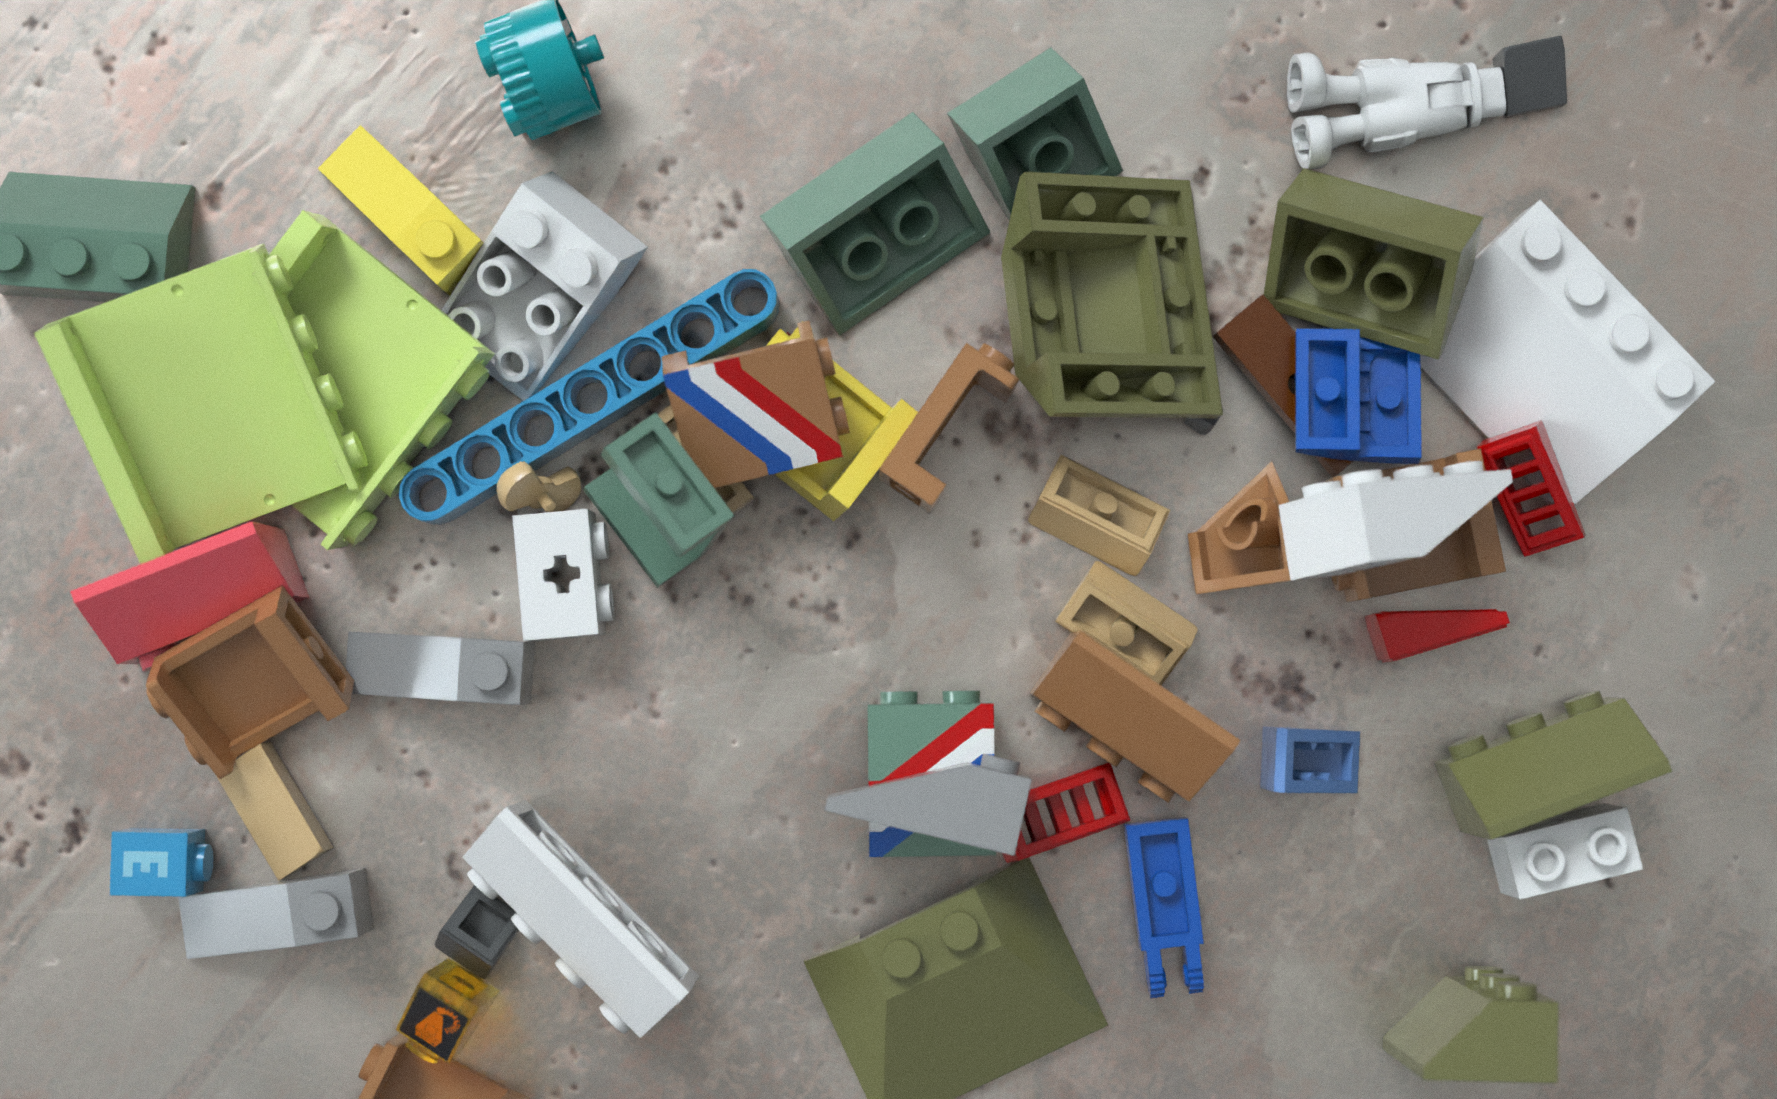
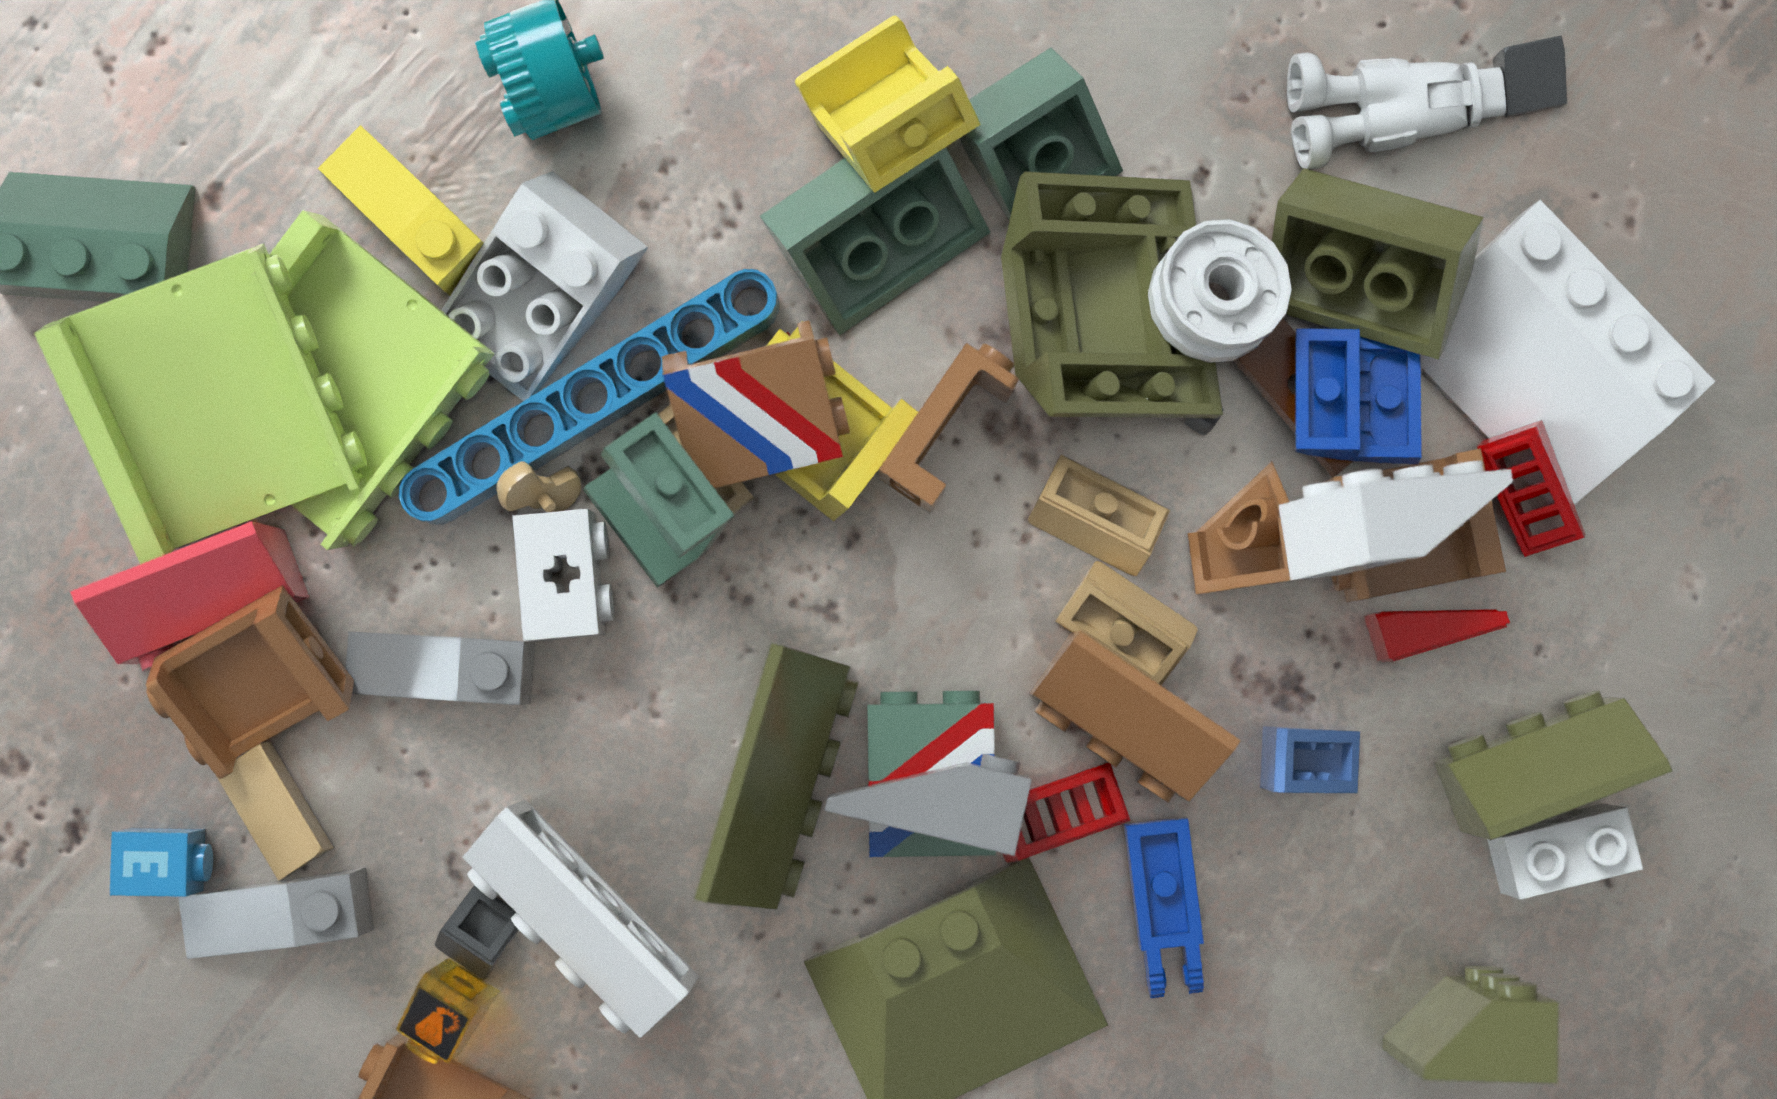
none -> olive slope [694,643,859,909]
none -> light yellow panel [795,16,981,193]
none -> white wheel [1148,219,1292,363]

